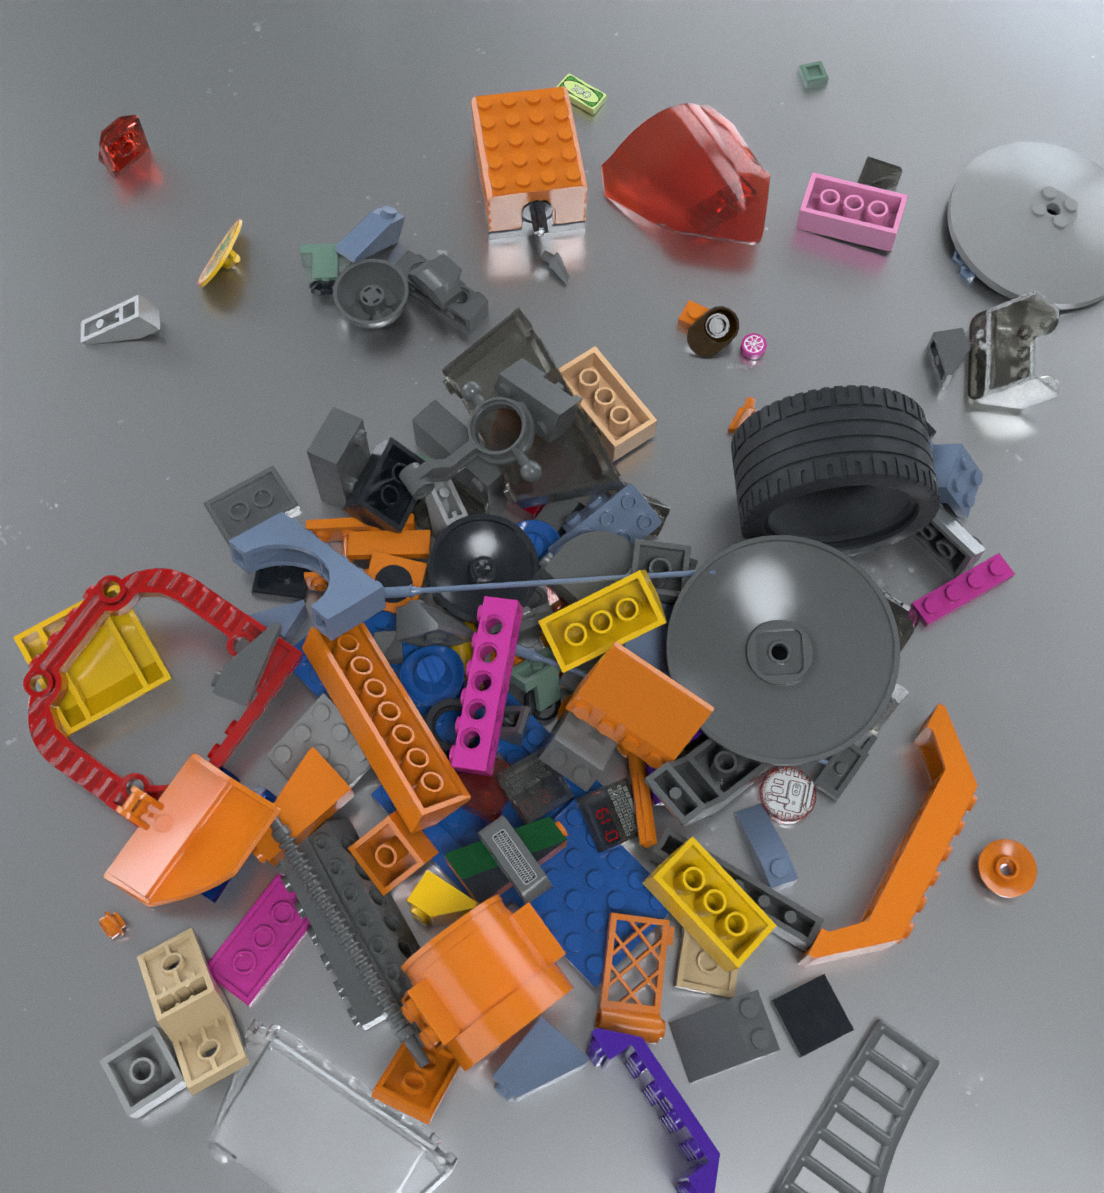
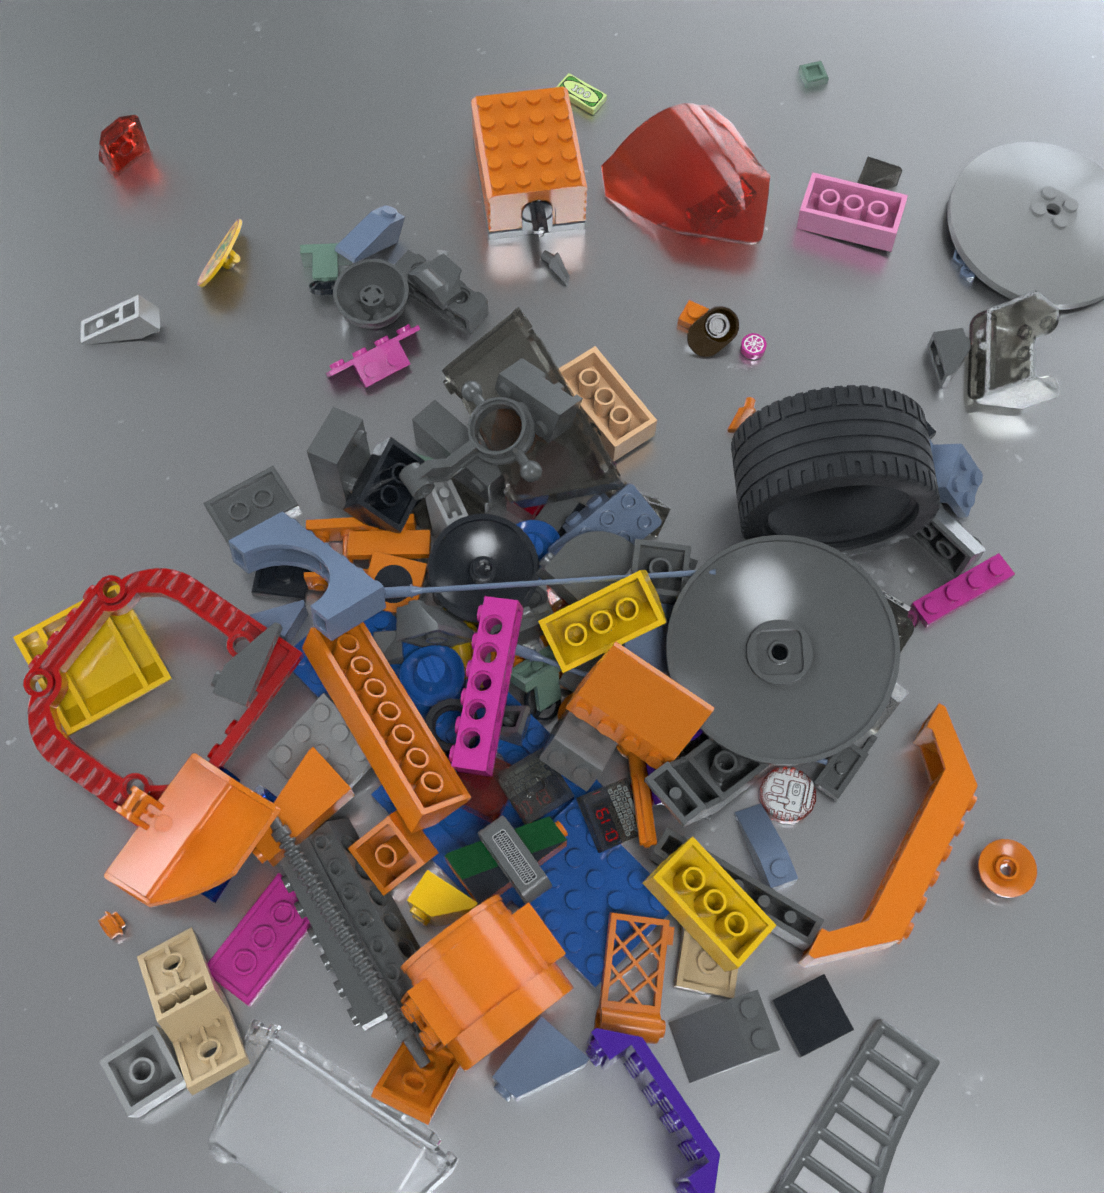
none -> dark pink bracket [326,324,421,388]

